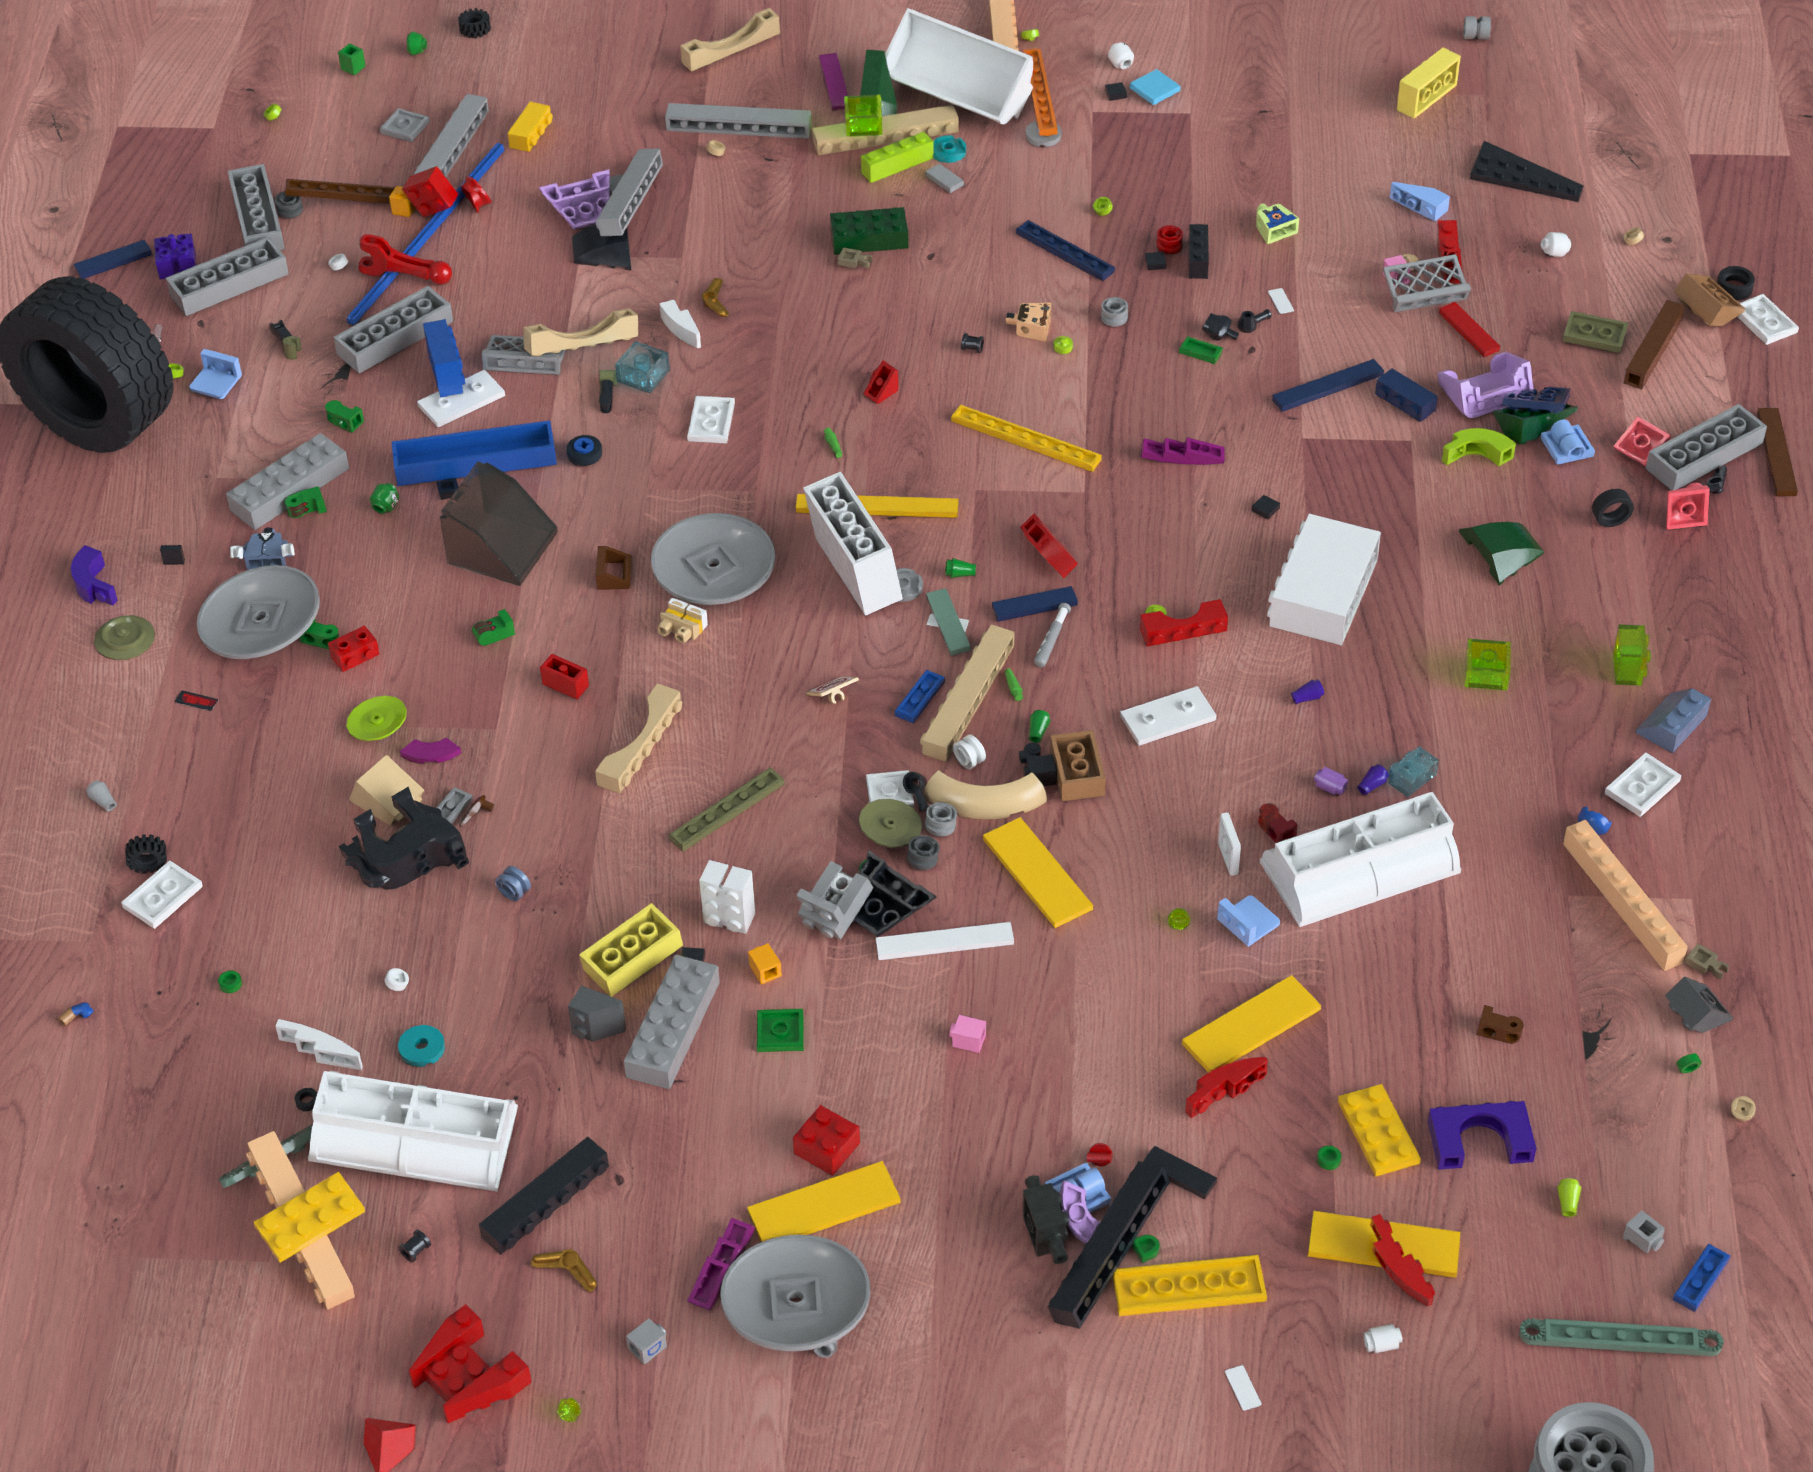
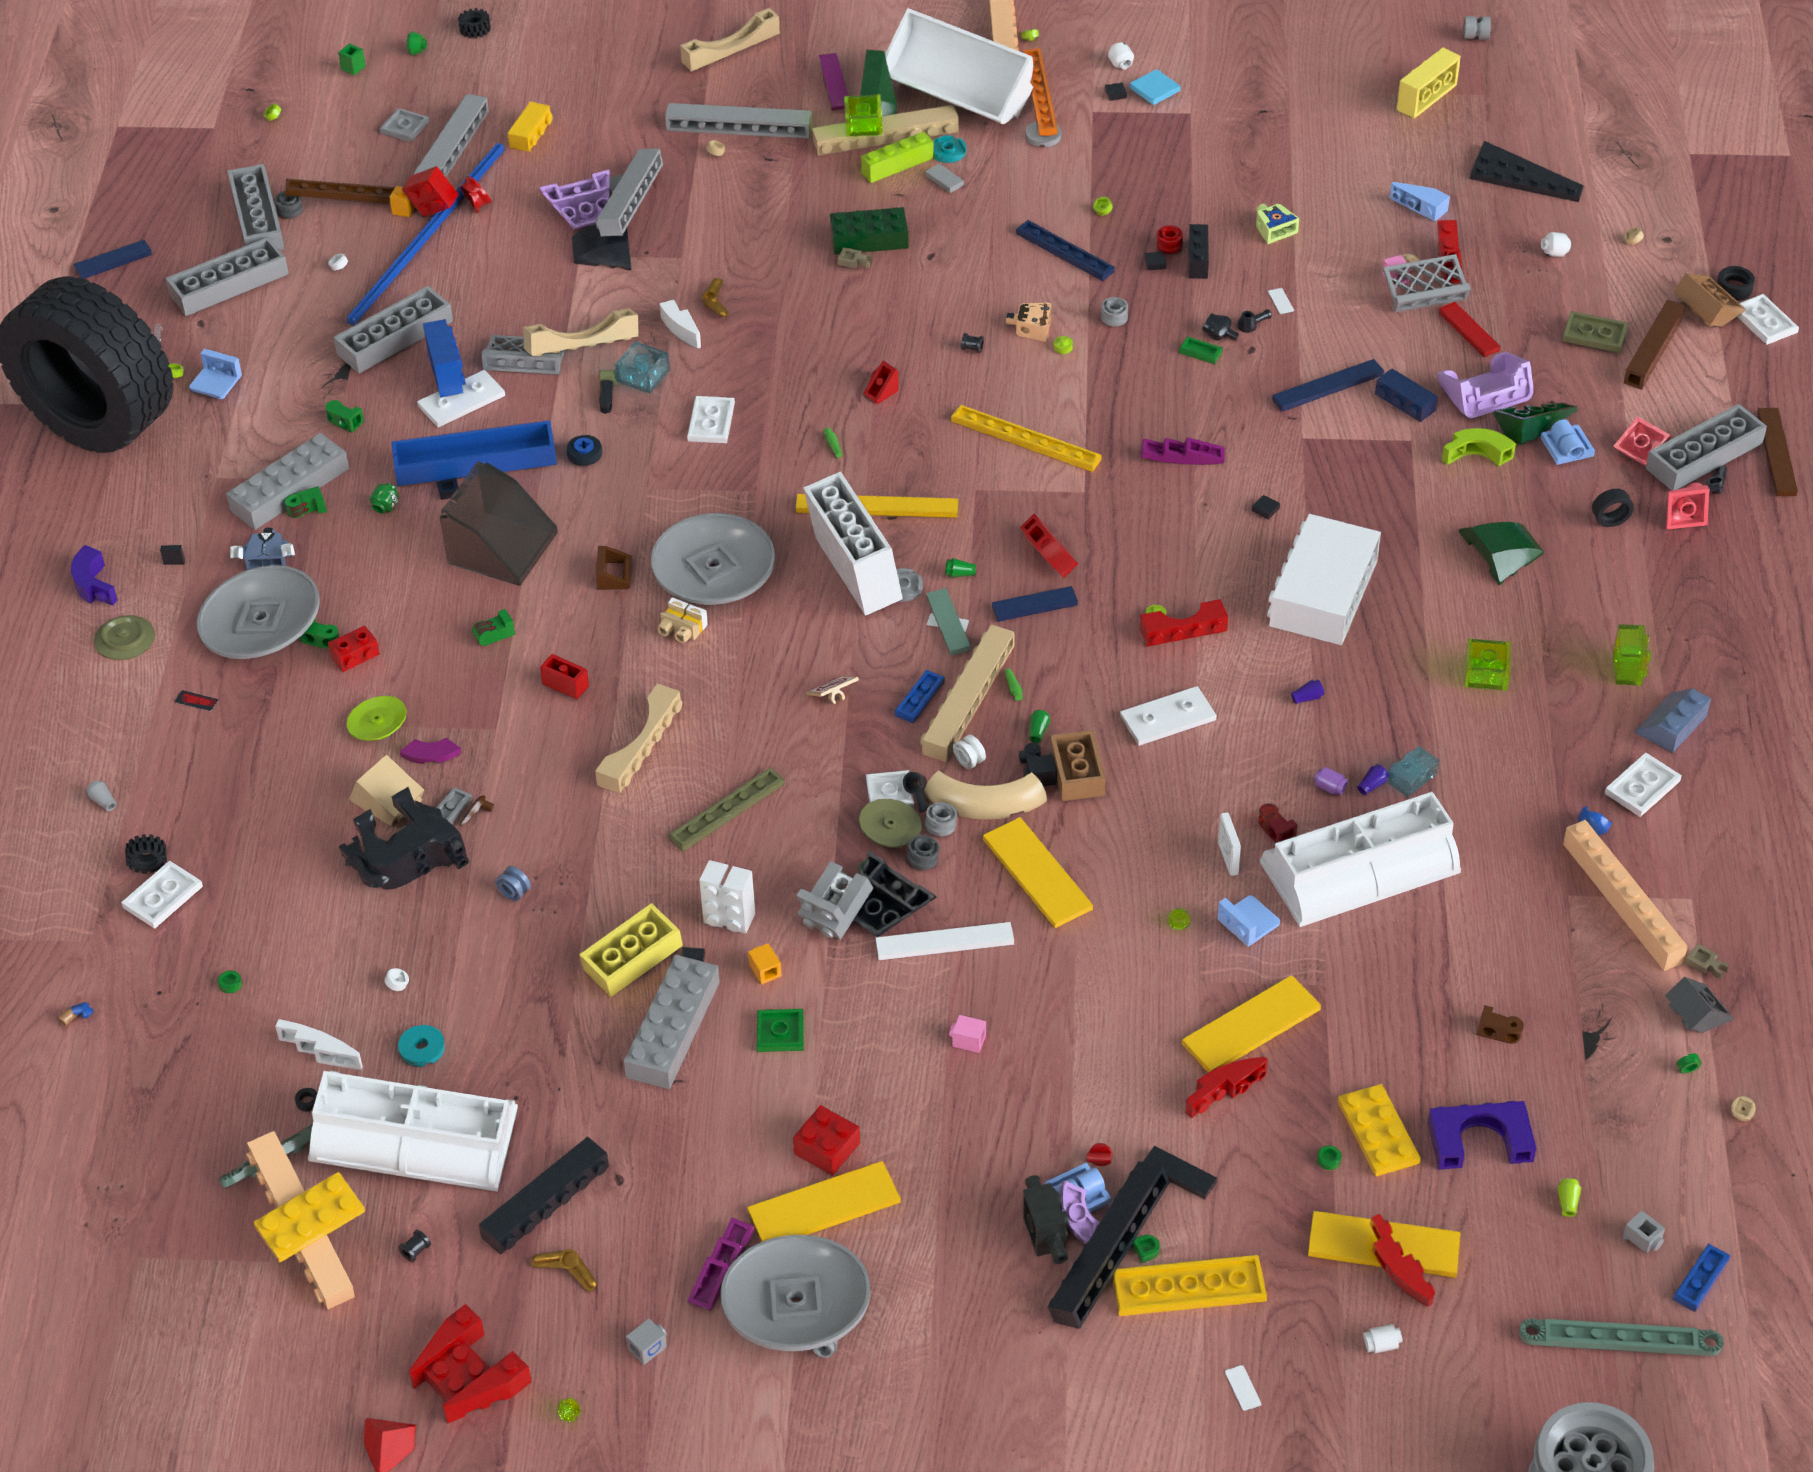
dark purple brick [154,233,197,280] -> none
piece [269,320,302,360] -> none
red piece [358,234,452,285] -> none
dark grey slope [568,985,626,1042] -> none
light grey piece [1034,603,1071,668] -> none
dark blue plate [1503,387,1571,413] -> none

